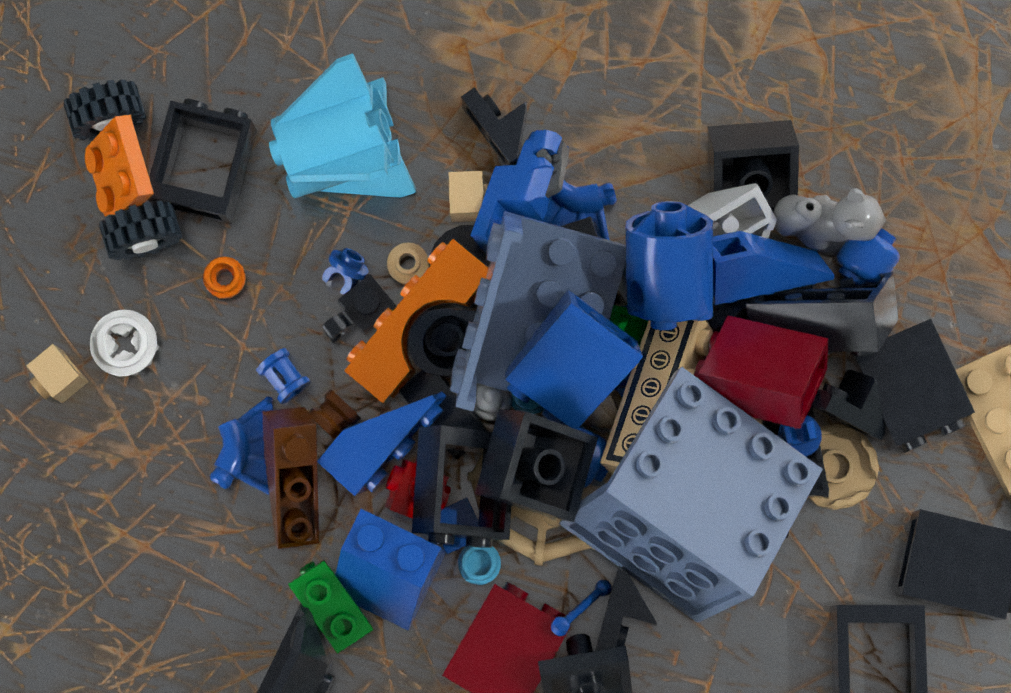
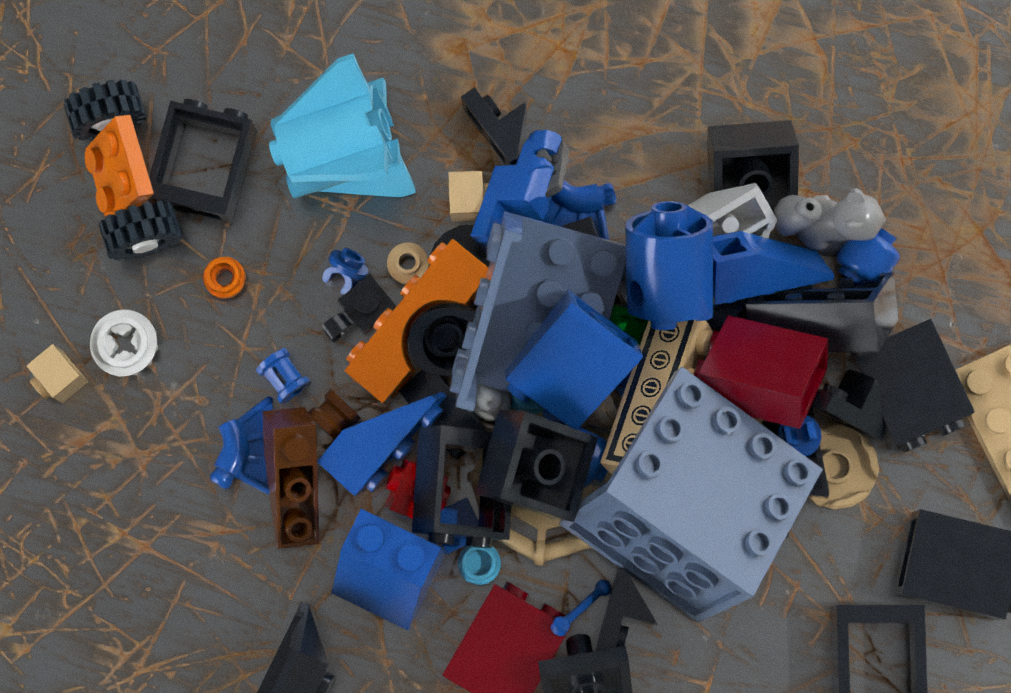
green hinge [288,560,374,654] -> none

